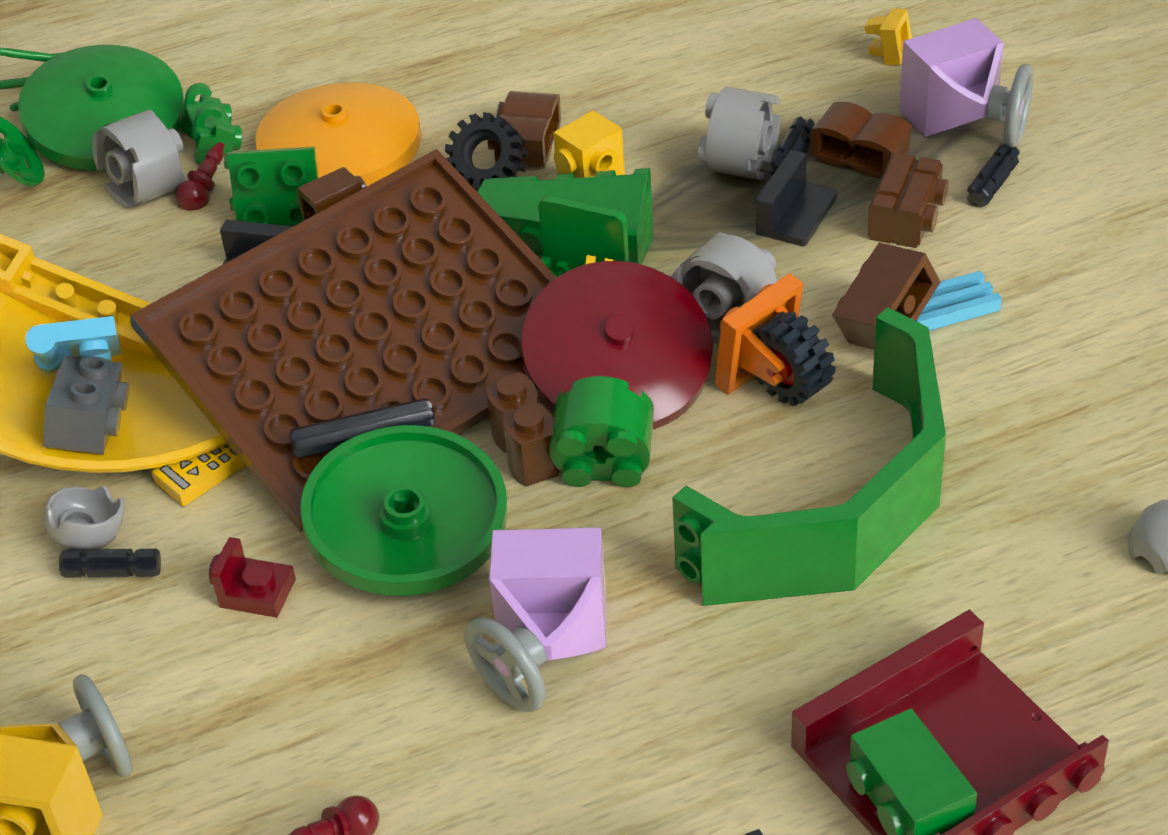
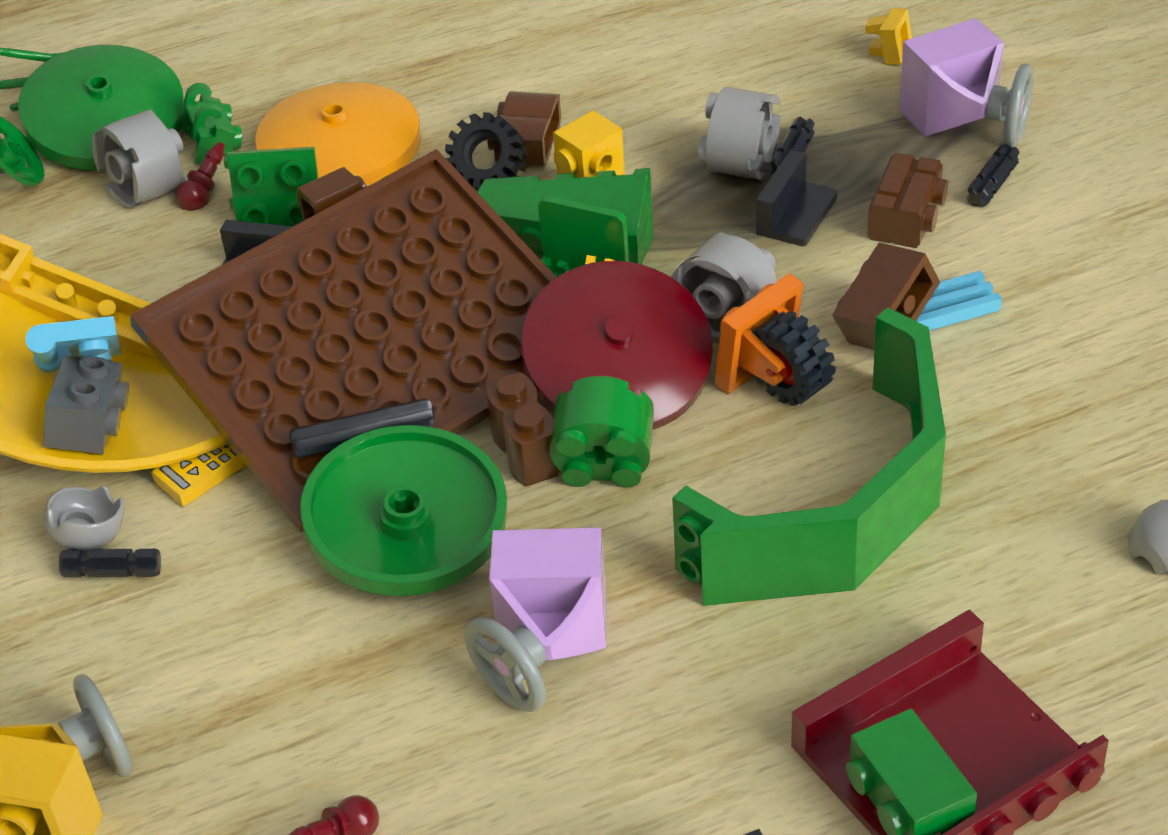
dark red bracket [209,537,296,618] -> none
reddish brown brick [811,102,912,178] -> none

